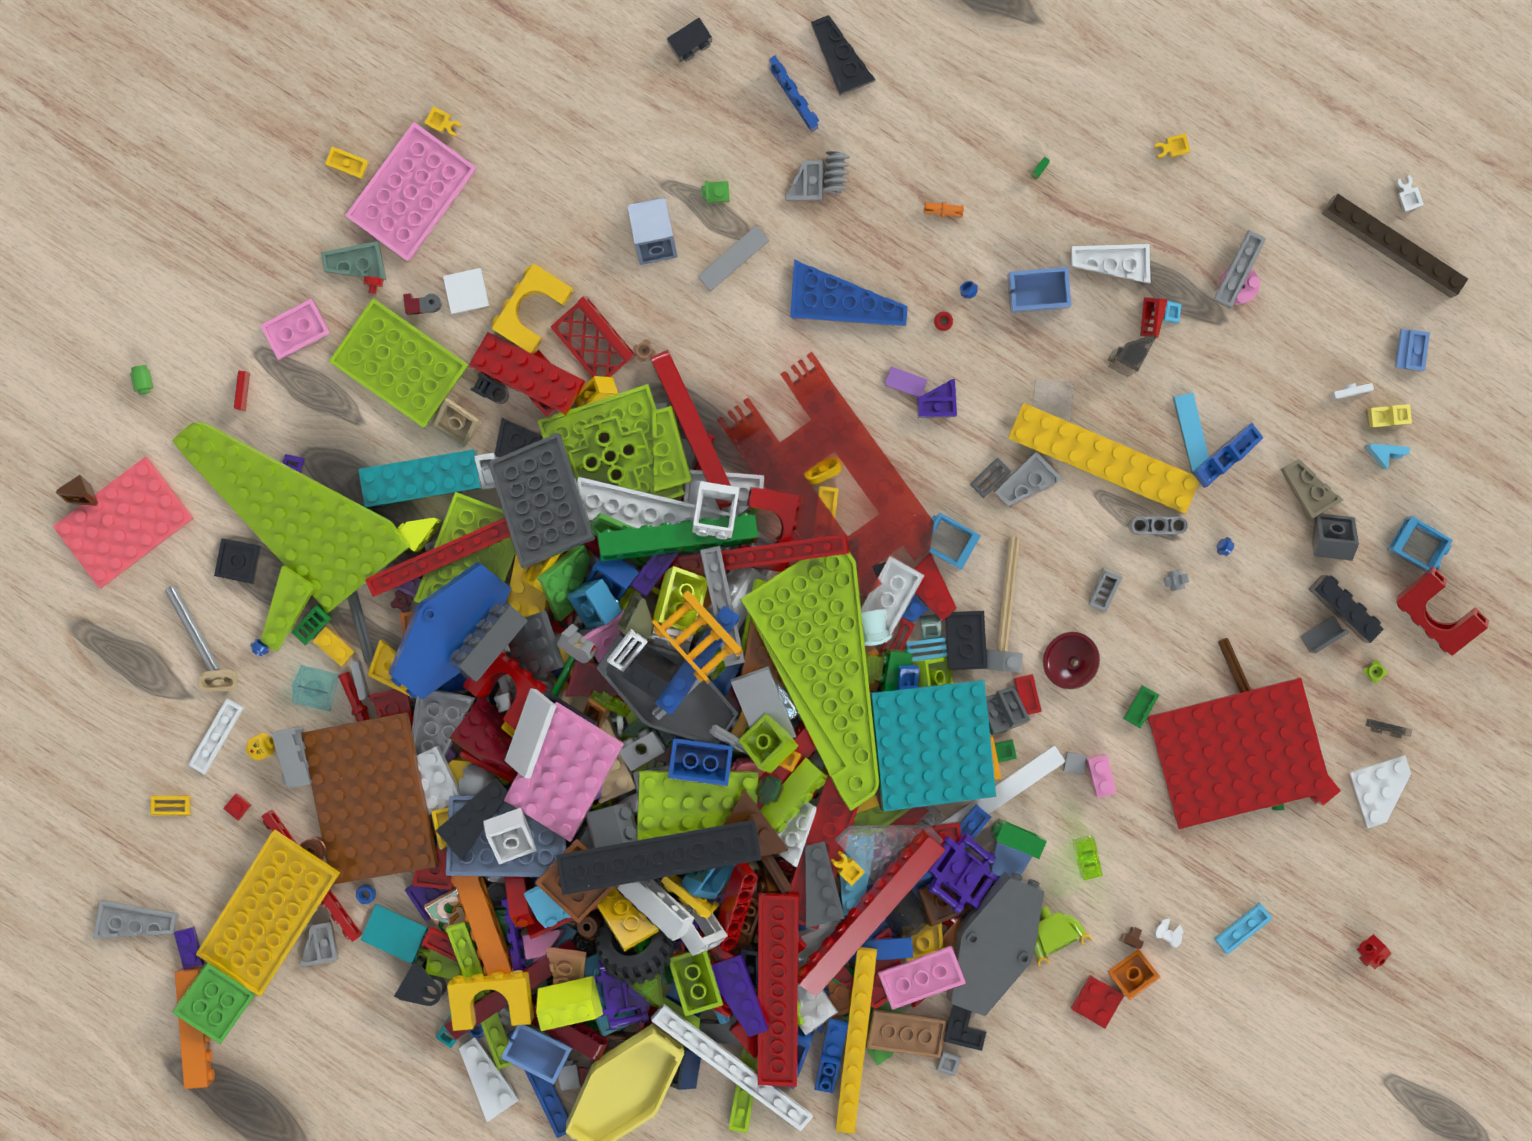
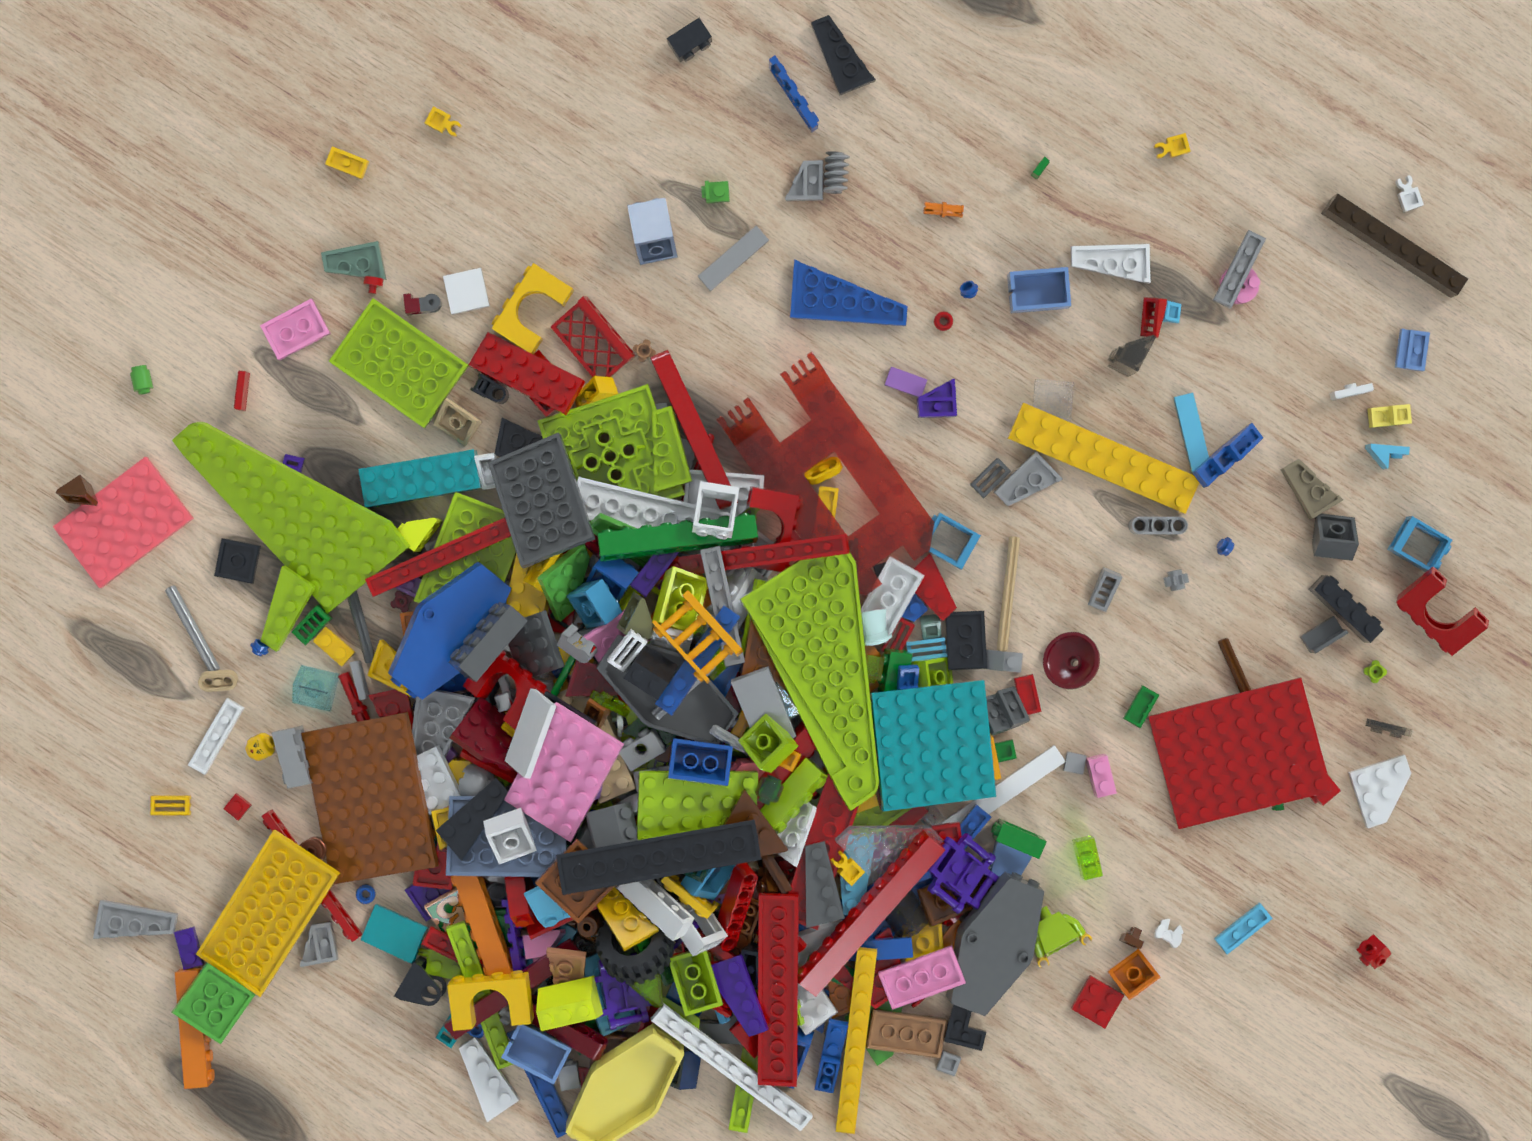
bright pink plate [345,122,477,262] -> none

